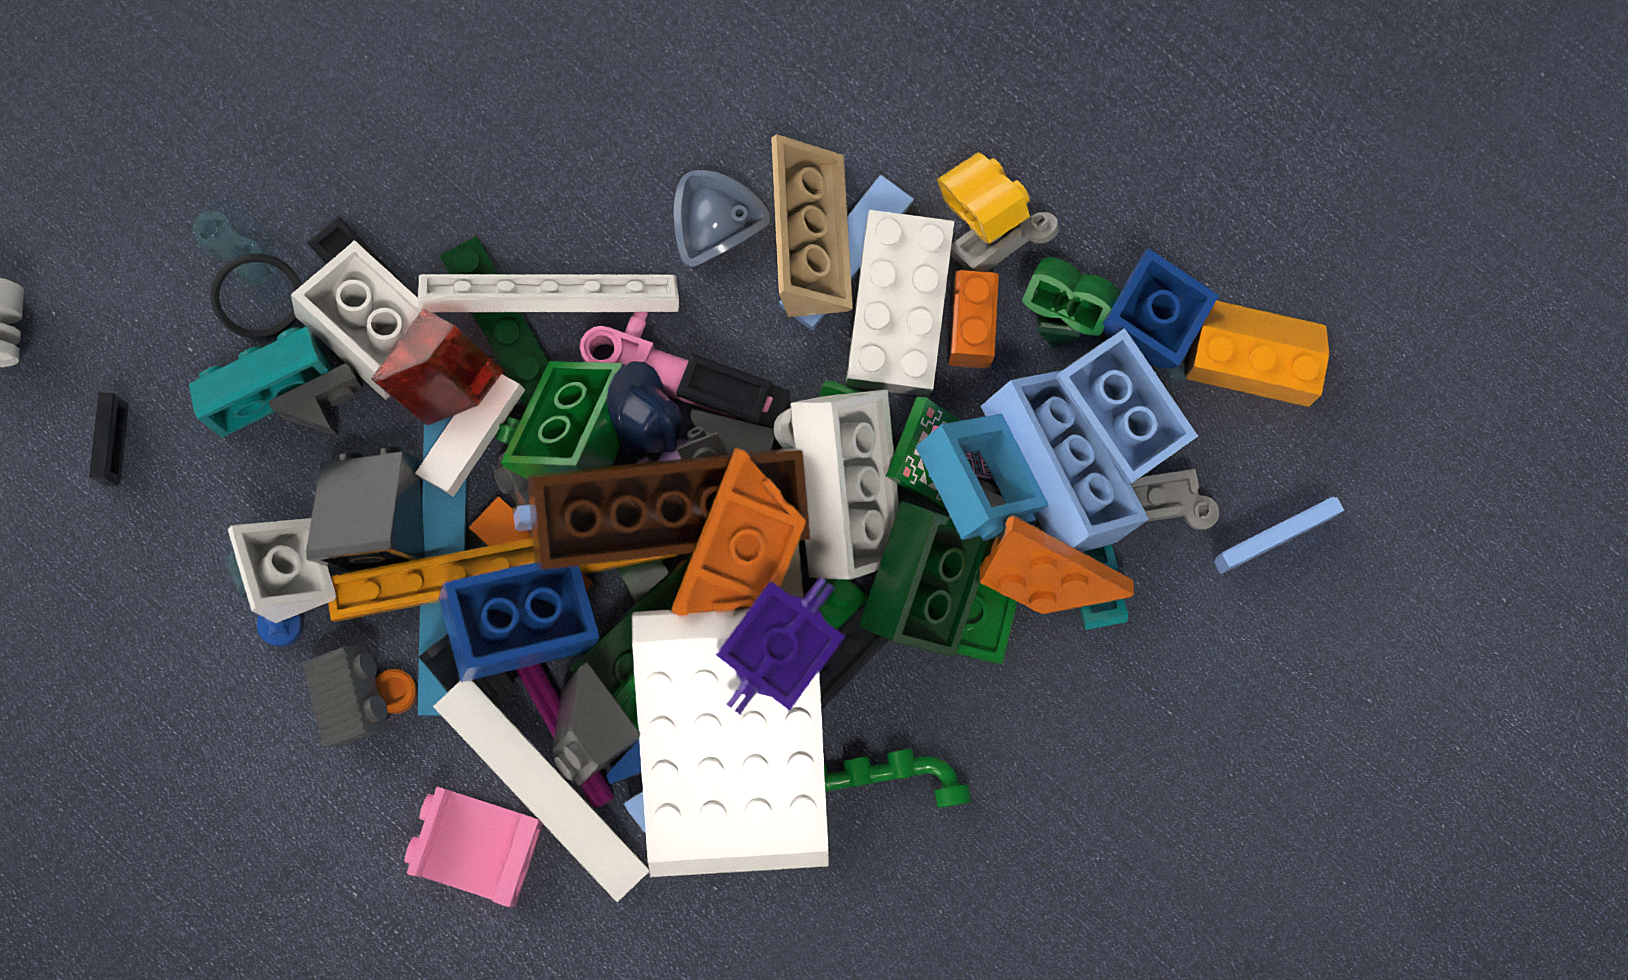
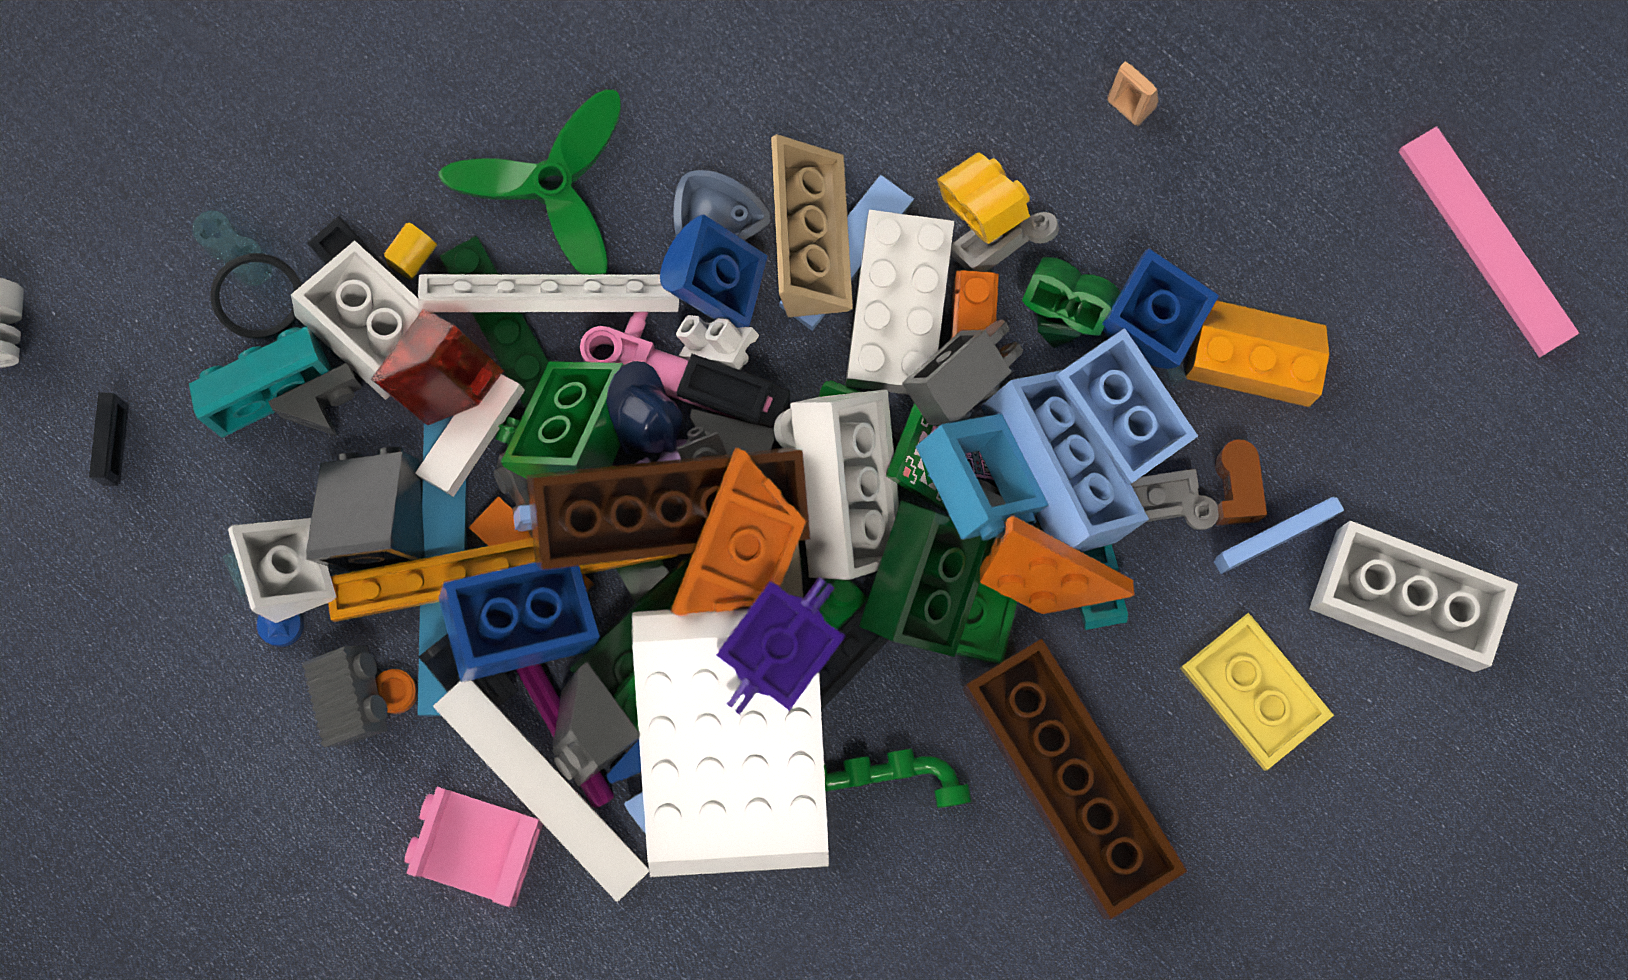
none -> yellow brick [384,222,437,280]
none -> green piece [438,89,621,275]
none -> blue brick [660,214,768,328]
none -> white hips [676,315,759,370]
none -> dark grey hinge [902,319,1023,425]
none -> reddish brown brick [962,639,1188,919]
none -> light nougat slope [1108,61,1158,126]
none -> light yellow tile [1180,613,1334,771]
none -> dark orange leg [1215,439,1267,526]
none -> white brick [1309,521,1518,672]
none -> bright pink tile [1398,127,1579,358]

